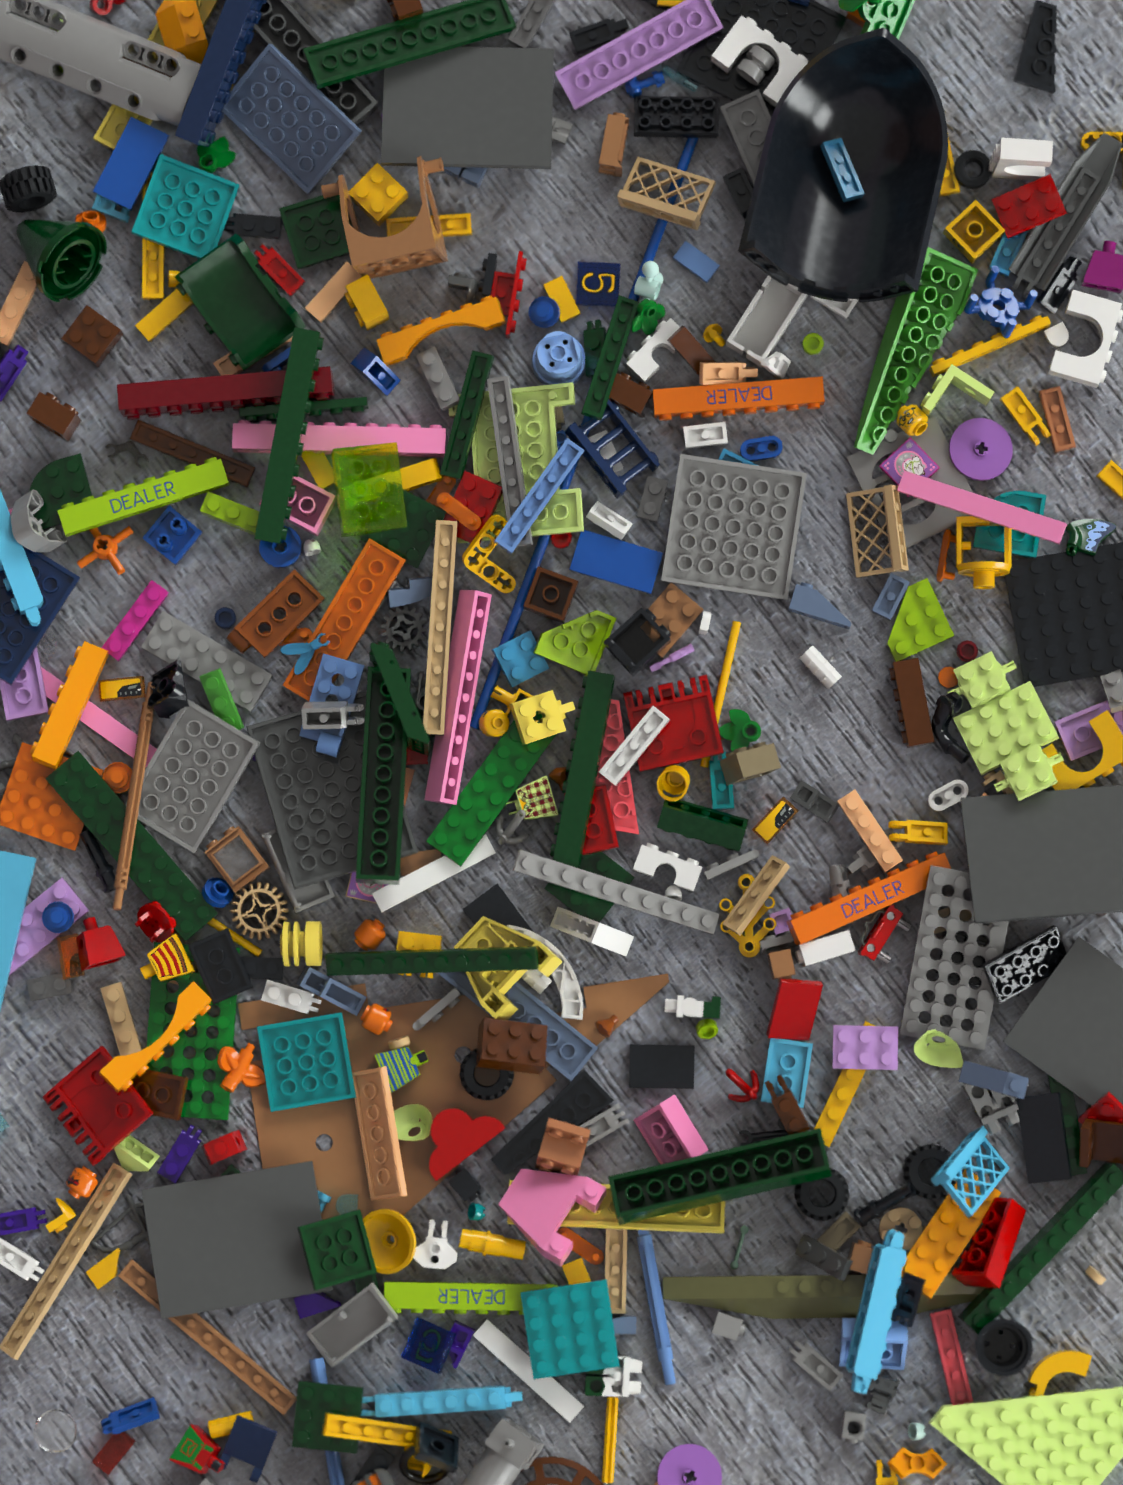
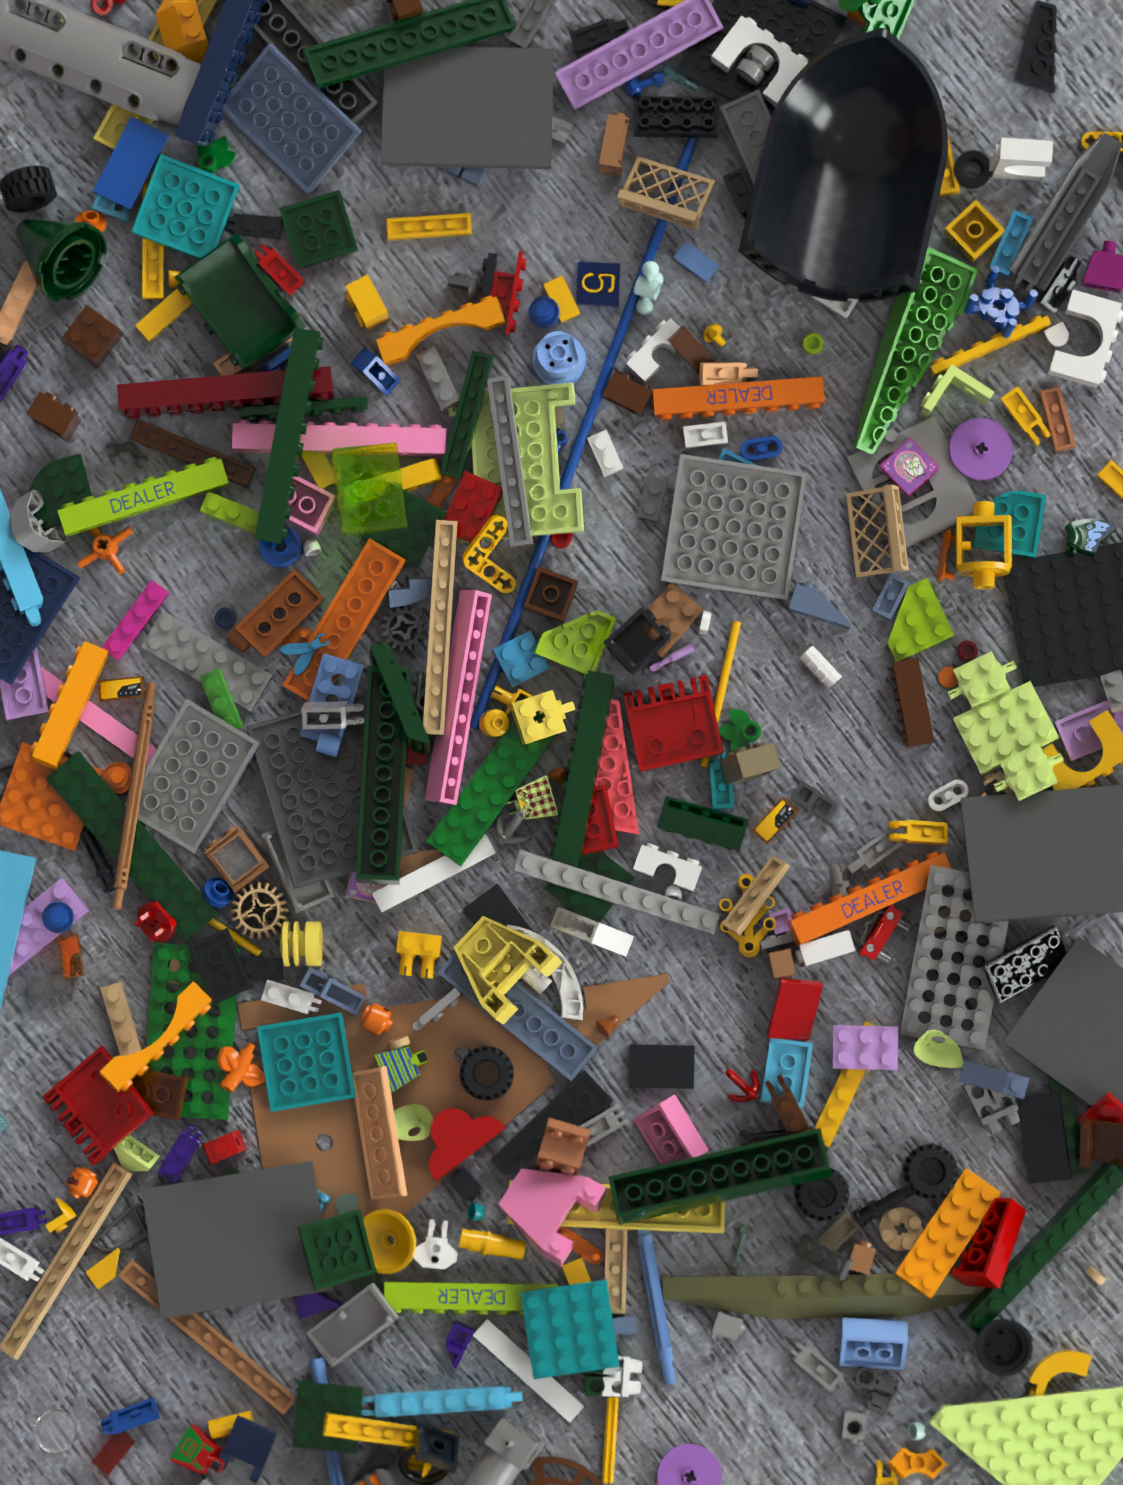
red torso [76,917,126,971] -> none
yellow torso [140,934,195,982] -> none
blue plate [142,505,203,565] -> none
black slope [148,660,189,719] -> none
light nougat tile [305,261,362,323] -> none
medium nougat piece [321,156,448,279] -> none
dark green plate [325,946,539,976] -> none
yellow brick [349,163,409,227] -> none
orange head [354,919,386,951] -> none
clear blue tile [401,1317,456,1374] -> none
orange piece [437,492,481,531] -> none
reddish brown brick [476,1017,548,1074] -> none
medium blue plate [494,438,585,554] -> none
dark blue fence [565,399,660,499] -> none
blue tile [569,530,663,594] -> none
dark green plate [581,295,639,421] -> none
dark green hinge [583,320,606,378] -> none
white plate [586,501,633,540] -> none
white plate [599,706,670,786] -> none
green plate [631,299,665,336] -> none
yellow helmet [656,765,690,801] -> none
white hips [665,995,721,1019] -> none
lime tile [696,1019,718,1039] -> none
light grey hinge [704,850,759,881] -> none
white piece [726,275,807,368] -> none
white tile [760,352,791,380] -> none
dark azure plate [820,138,865,202] -> none
light nougat plate [837,789,903,873] -> none
medium azure hinge [845,1229,906,1394] -> none
black hinge [891,1272,926,1328] -> none
yellow head [896,404,928,436] -> none
bright pink tile [897,470,1067,545] -> none
coral tile [929,1308,973,1405] -> none
black piece [931,692,970,764] -> none
medium azure fence [931,1126,1010,1217] -> none
red plate [991,174,1067,239] -> none

